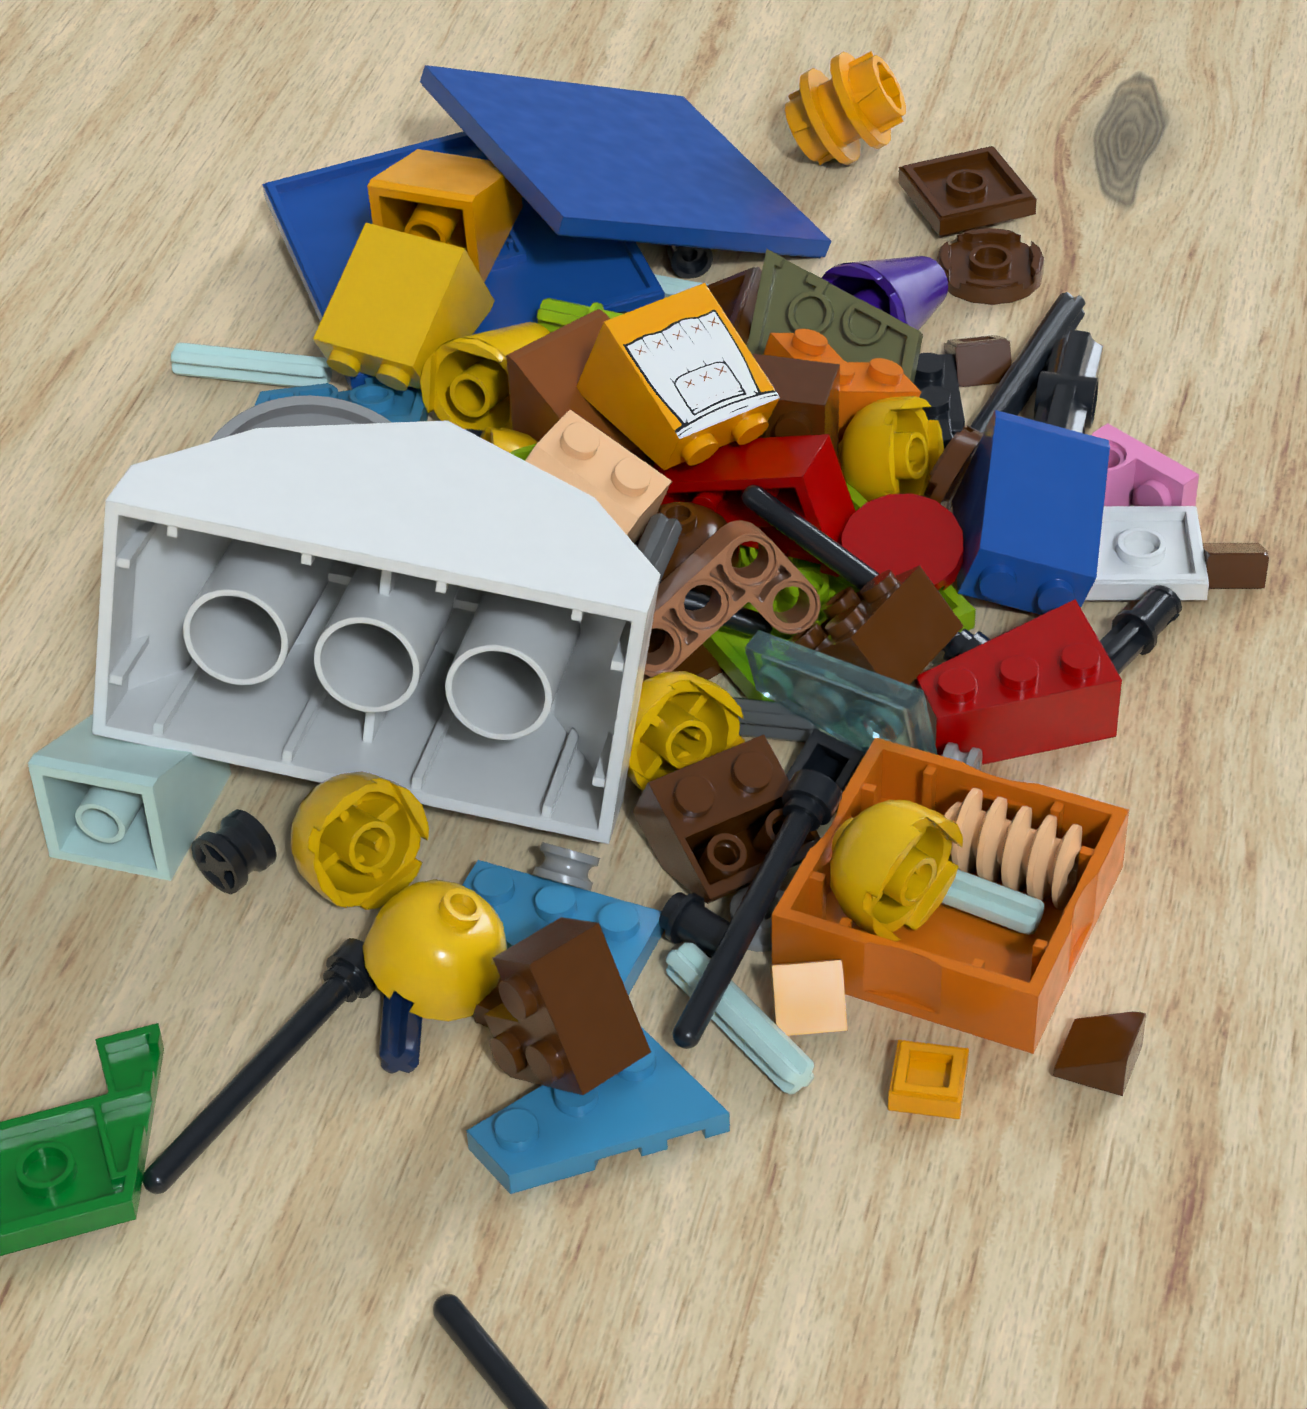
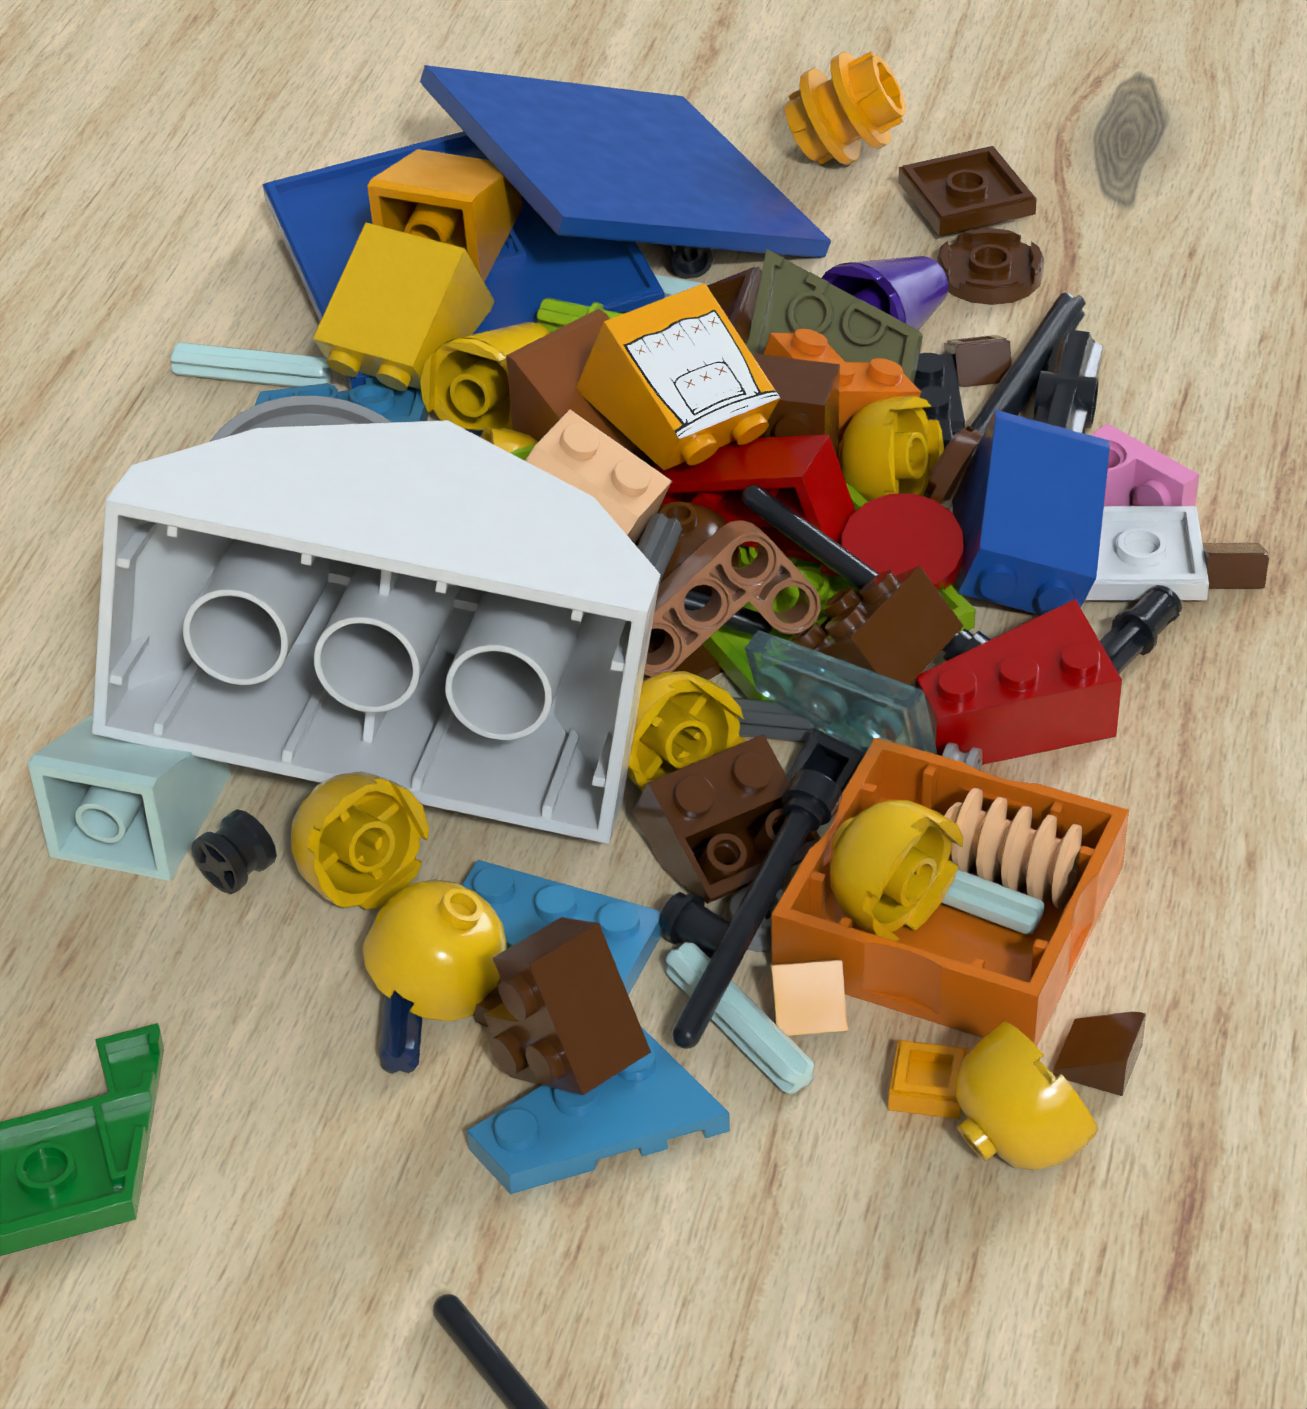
black piece [143,938,377,1194] -> none
light grey bush [533,842,600,891] -> none
none -> yellow cylinder [956,1021,1099,1170]

